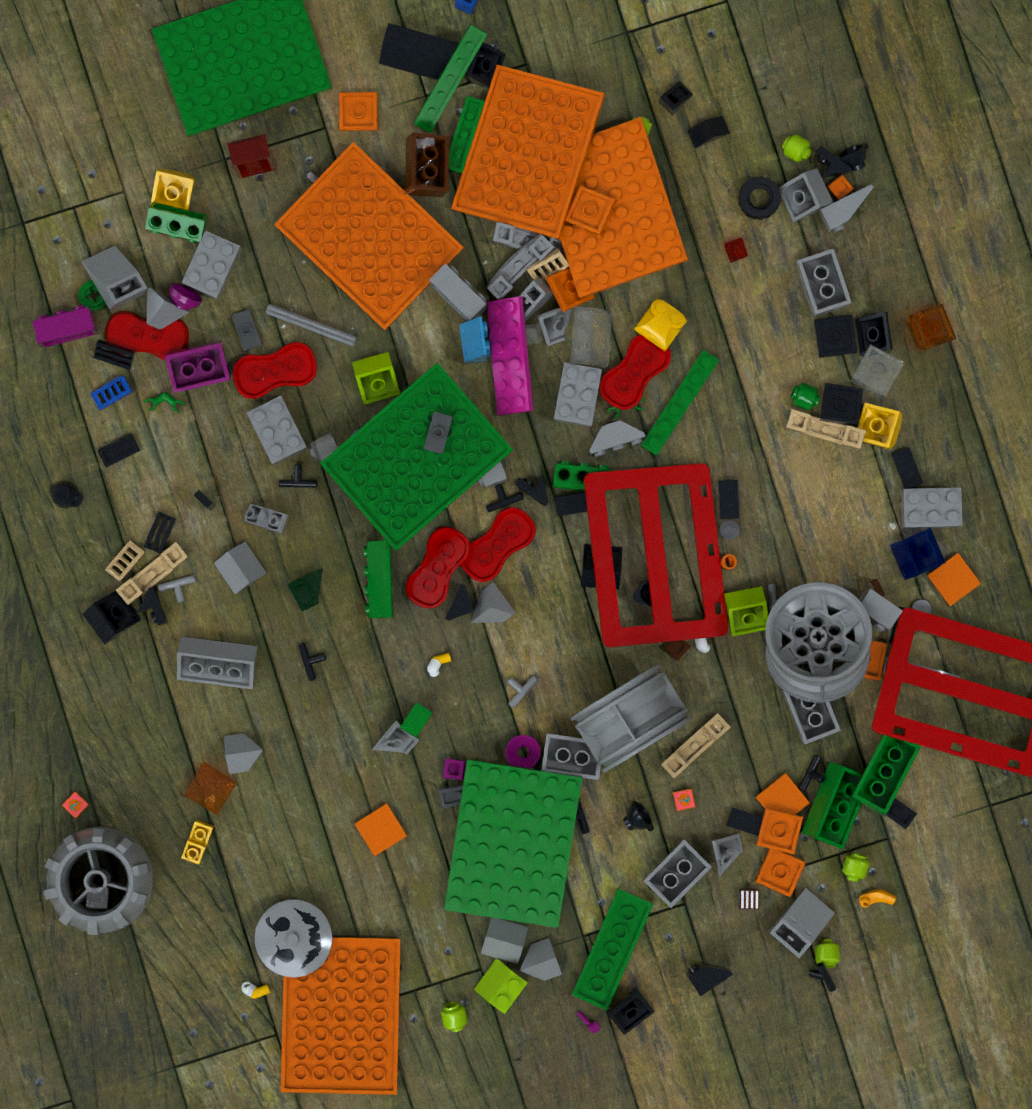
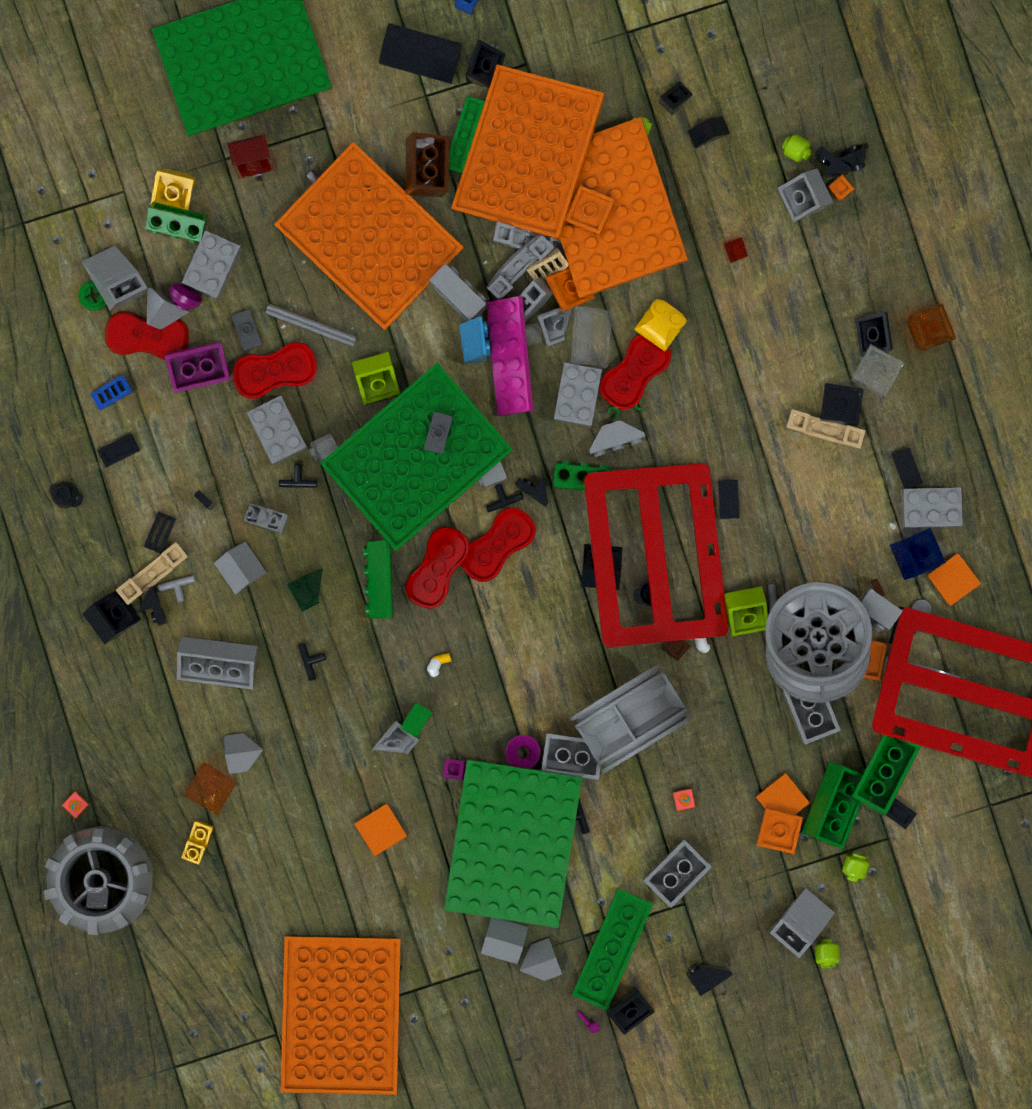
magenta brick [32,305,99,348] -> none
black tile [94,339,135,370] -> none
tan slope [105,541,145,582] -> none
green arm [144,392,185,413] -> none
arm [241,982,271,999] -> none
light grey dish [255,899,333,977] -> none
orange tile [339,92,378,131] -> none
green plate [414,23,487,133] -> none
dark grey plate [438,785,463,809] -> none
lime head [441,1002,468,1032] -> none
black slope [445,584,474,621] -> none
light grey slope [471,582,516,623] -> none
lime slope [474,958,528,1014] -> none
light grey piece [507,676,538,708] -> none
black tile [554,493,587,517] -> none
black piece [623,801,654,832] -> none
green plate [641,350,719,456] -> none
tan slope [661,713,731,779] -> none
light grey slope [710,833,744,877] -> none
flat silver plate [720,520,739,540] -> none
orange hinge [720,554,737,570] -> none
black tile [726,807,763,836] -> none
black tyre [738,176,781,220] -> none
tile [739,889,759,909] -> none
orange tile [755,849,806,897] -> none
green head [790,382,820,410] -> none
light grey brick [795,249,852,318] -> none
black piece [798,755,825,792] -> none
black piece [809,962,836,992] -> none
black tile [814,315,857,358] -> none
light grey slope [819,184,874,233] -> none
yellow slope [857,403,902,449] -> none
light orange arm [859,888,896,908] -> none

